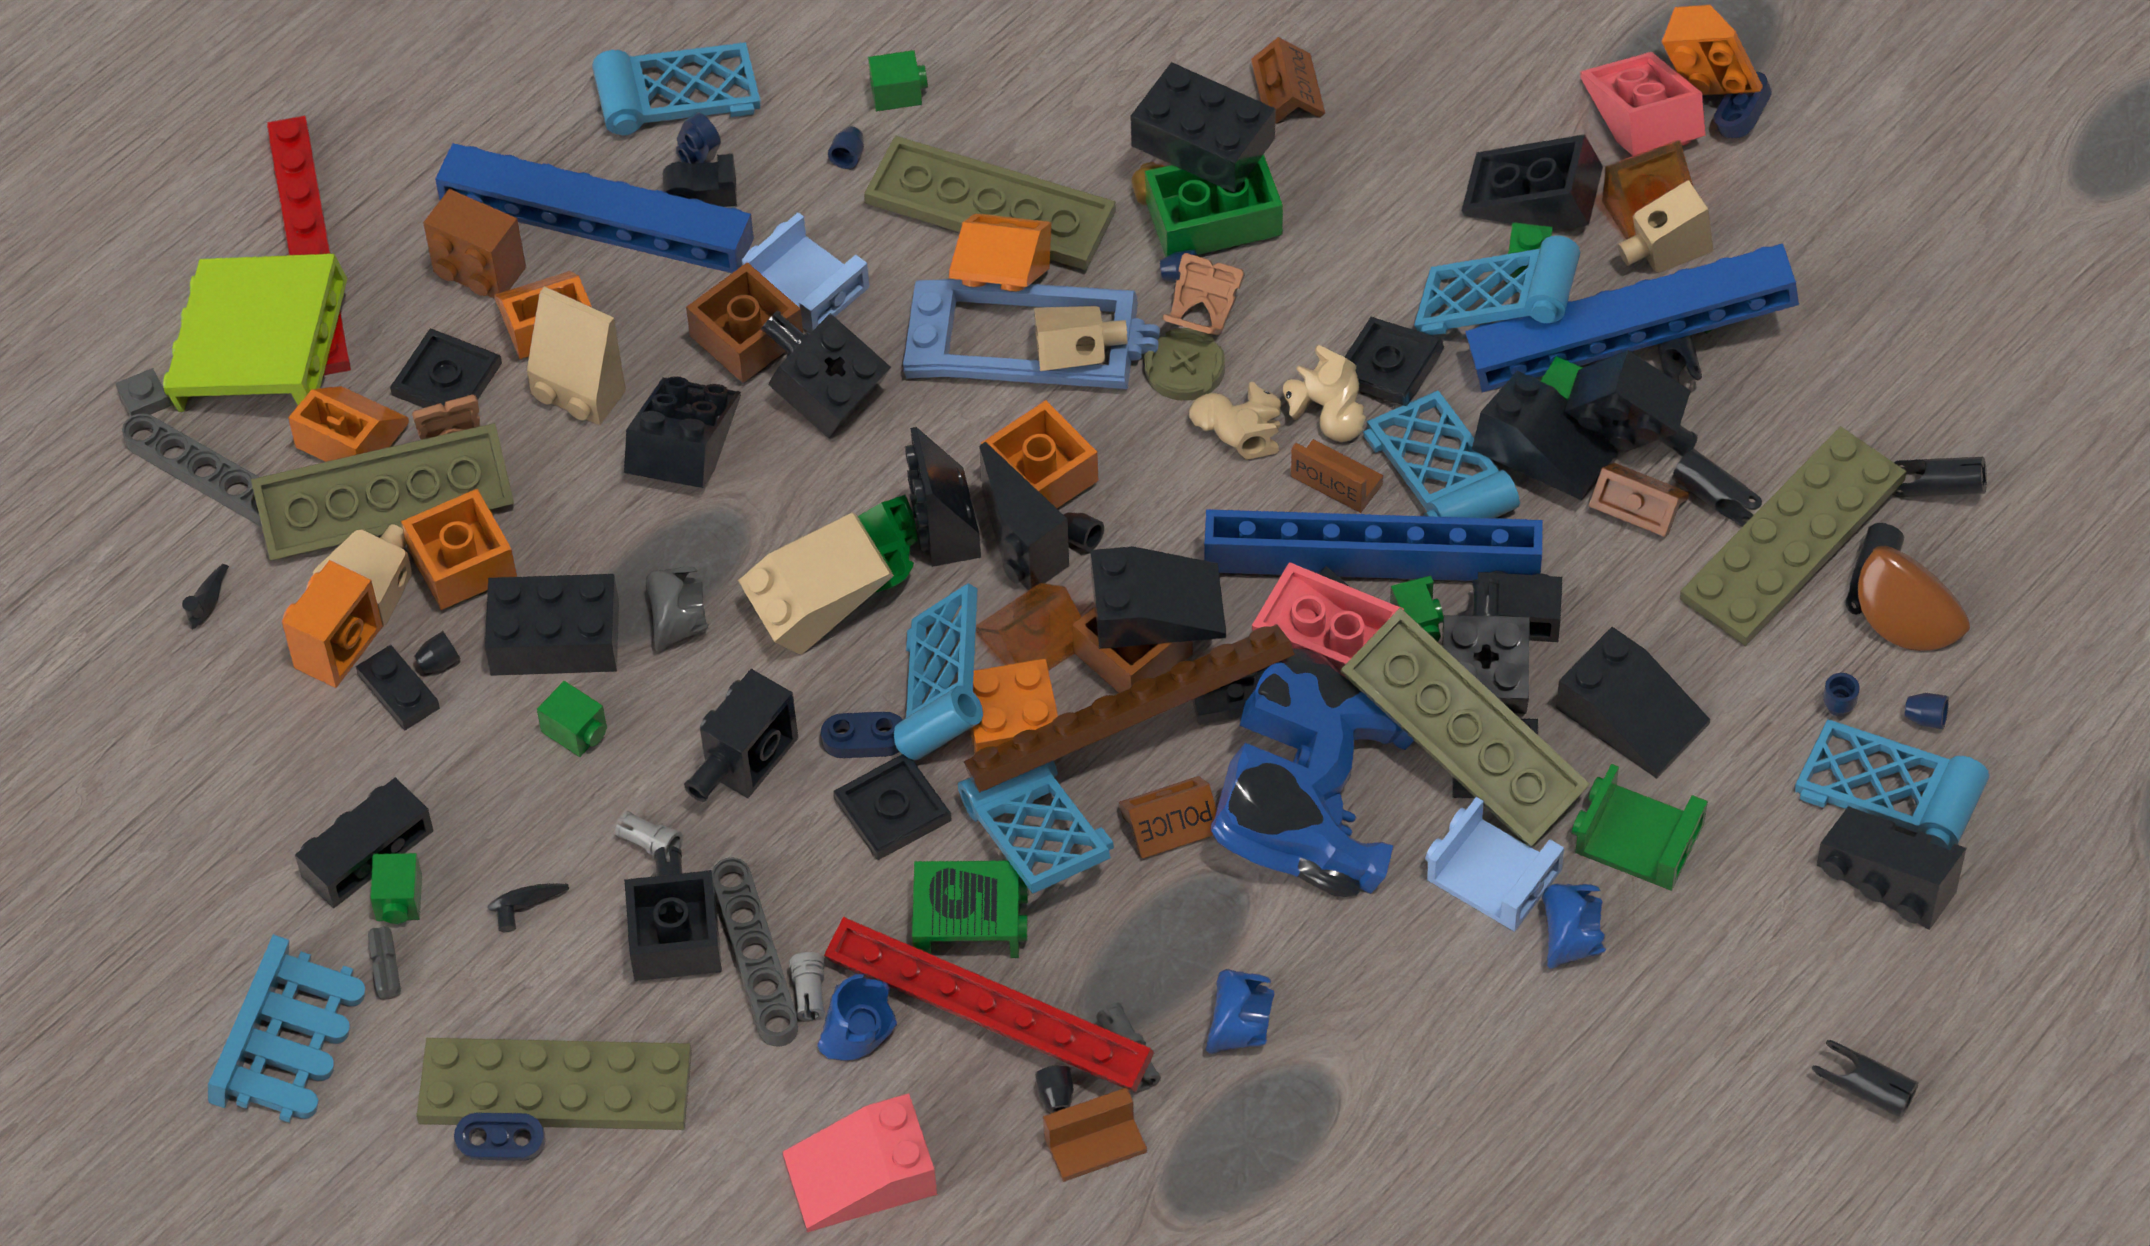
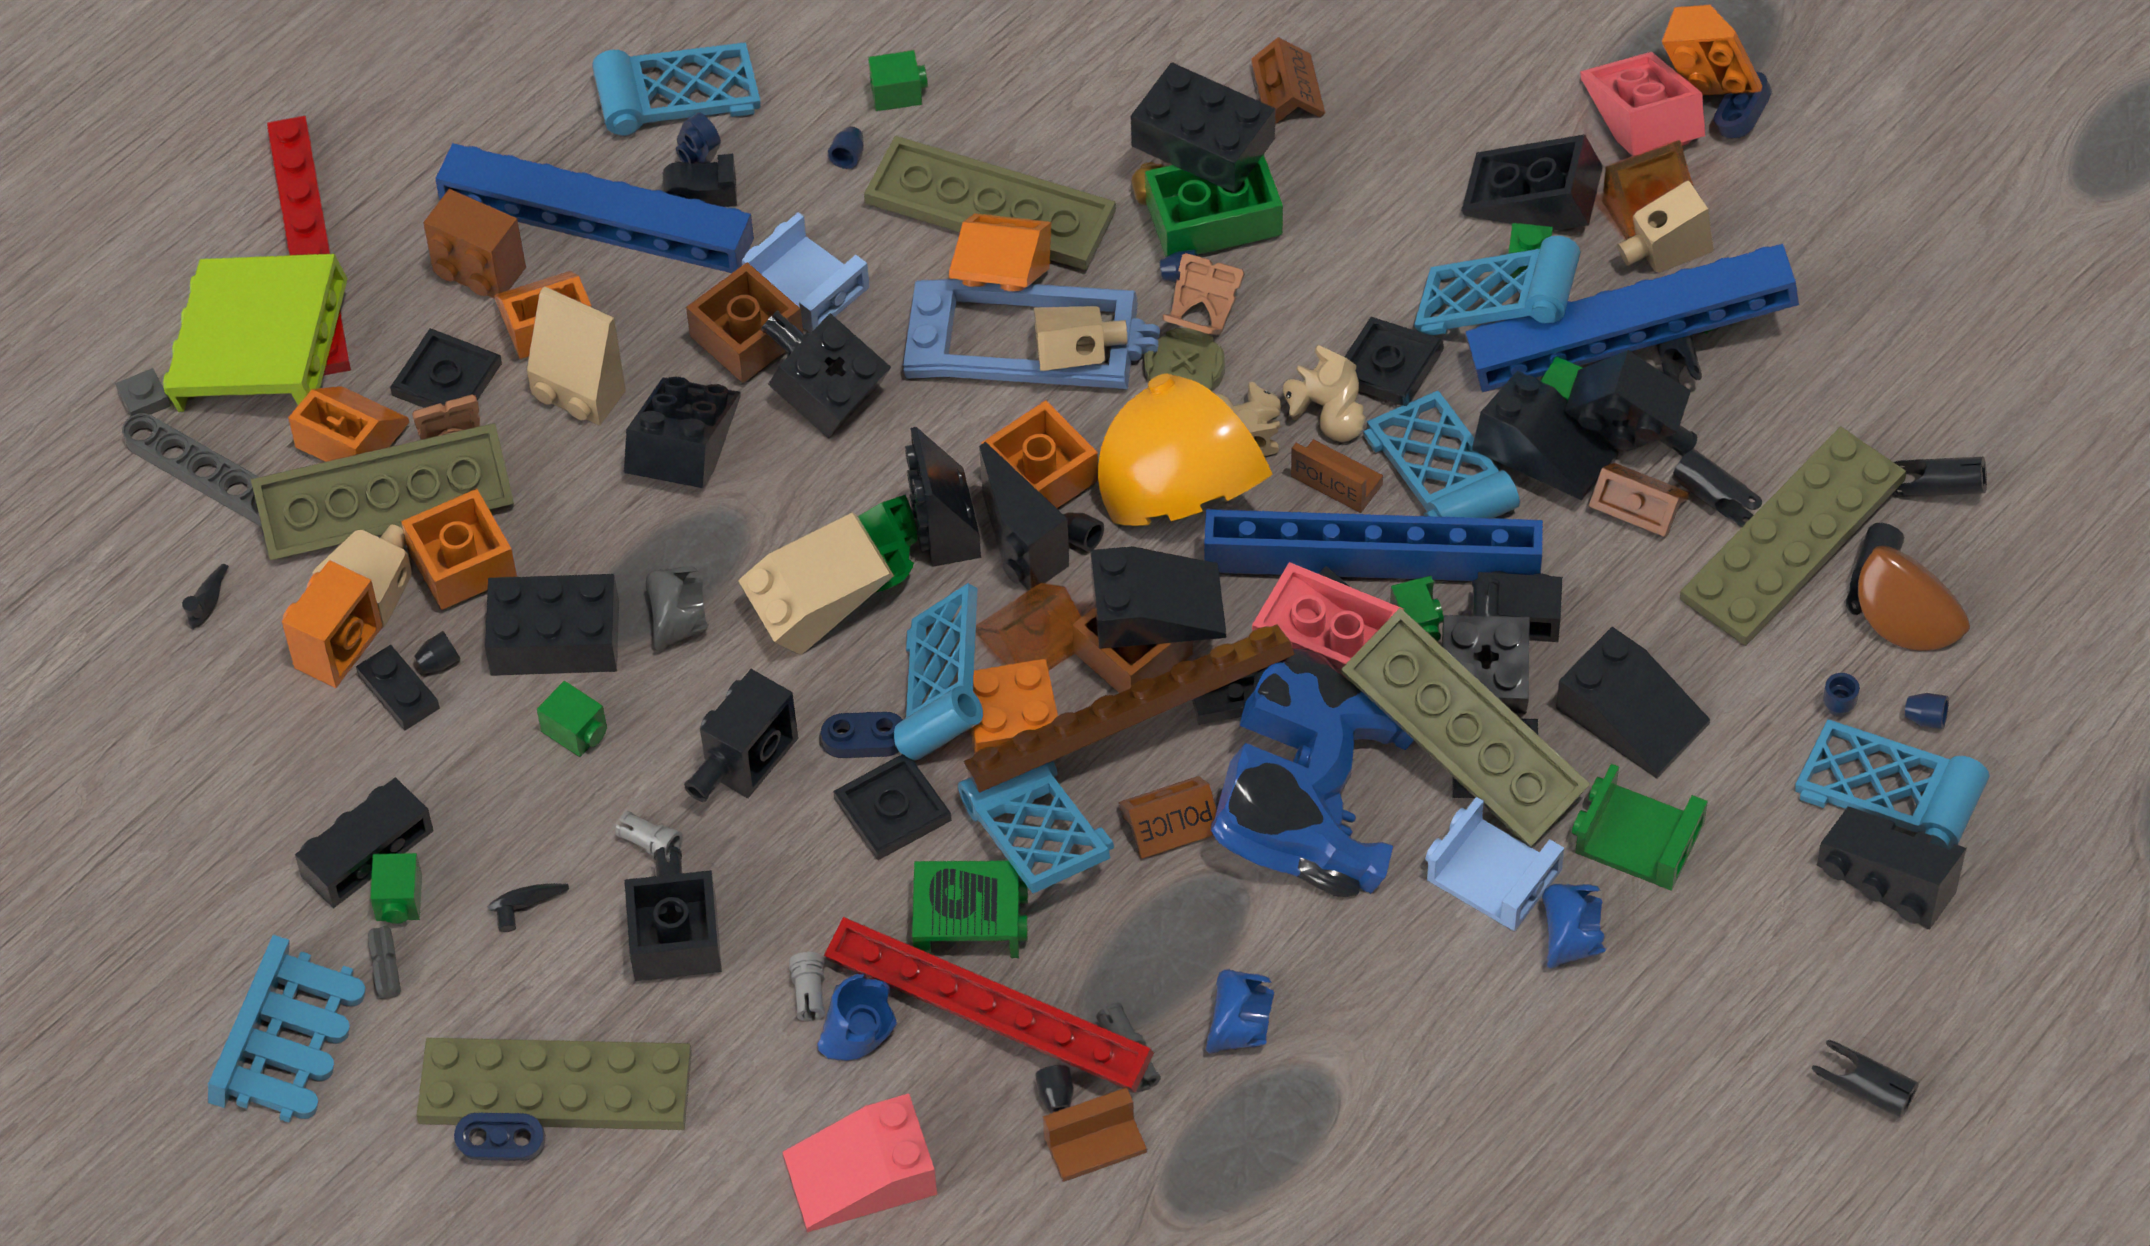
dark grey beam [712,857,798,1047] -> none
none -> light orange brick [1098,373,1273,526]

